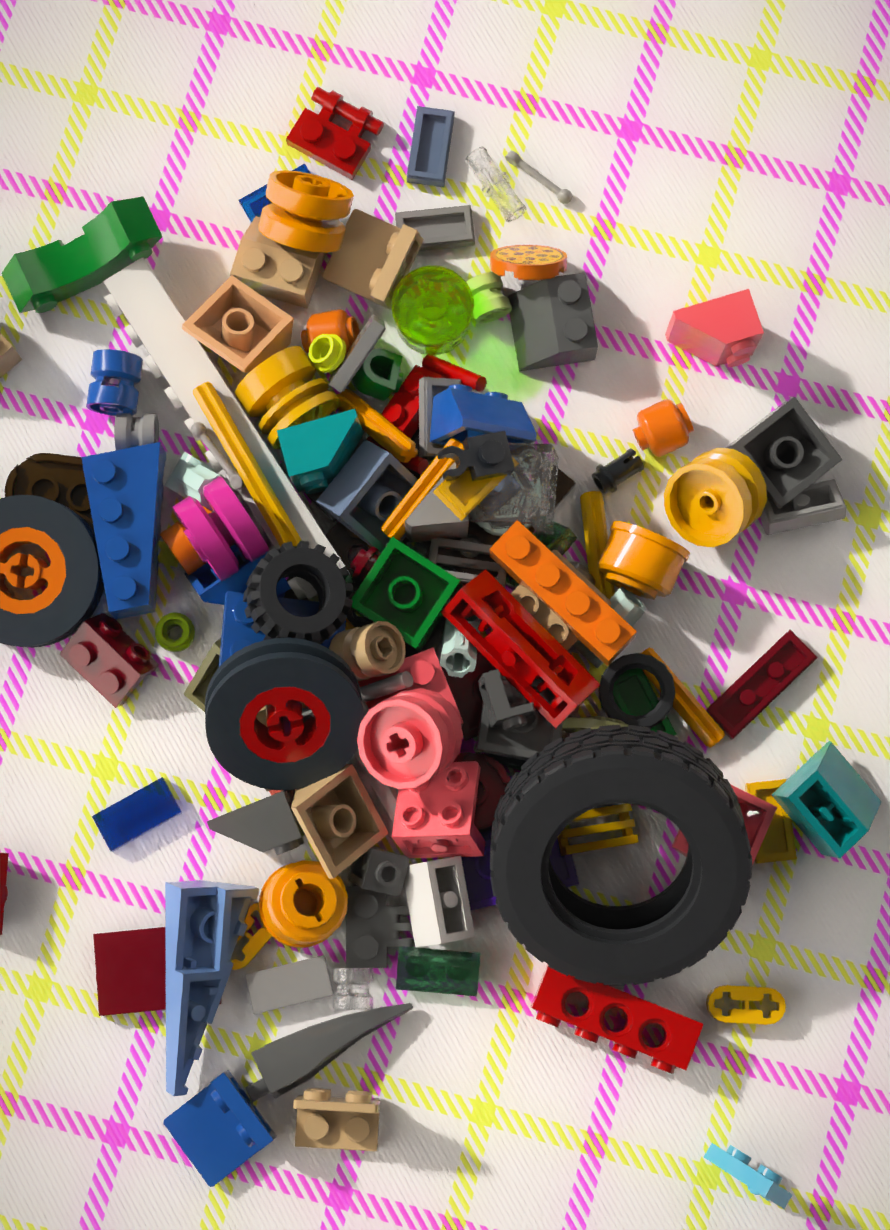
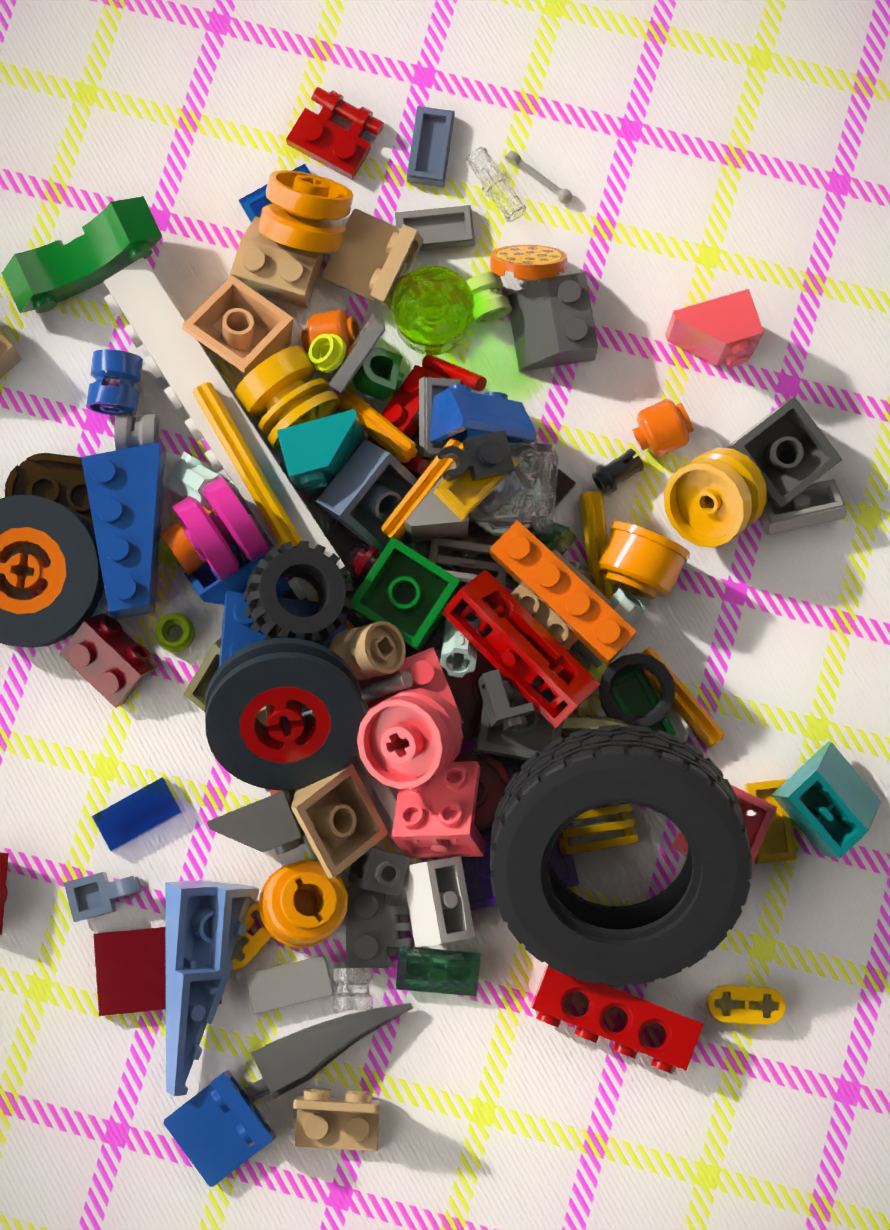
light grey hinge [191,422,246,490] -> none
medium azure plate [704,1143,793,1209] -> none
dark red tile [706,629,818,740] -> none
none -> sand blue plate [64,872,142,922]

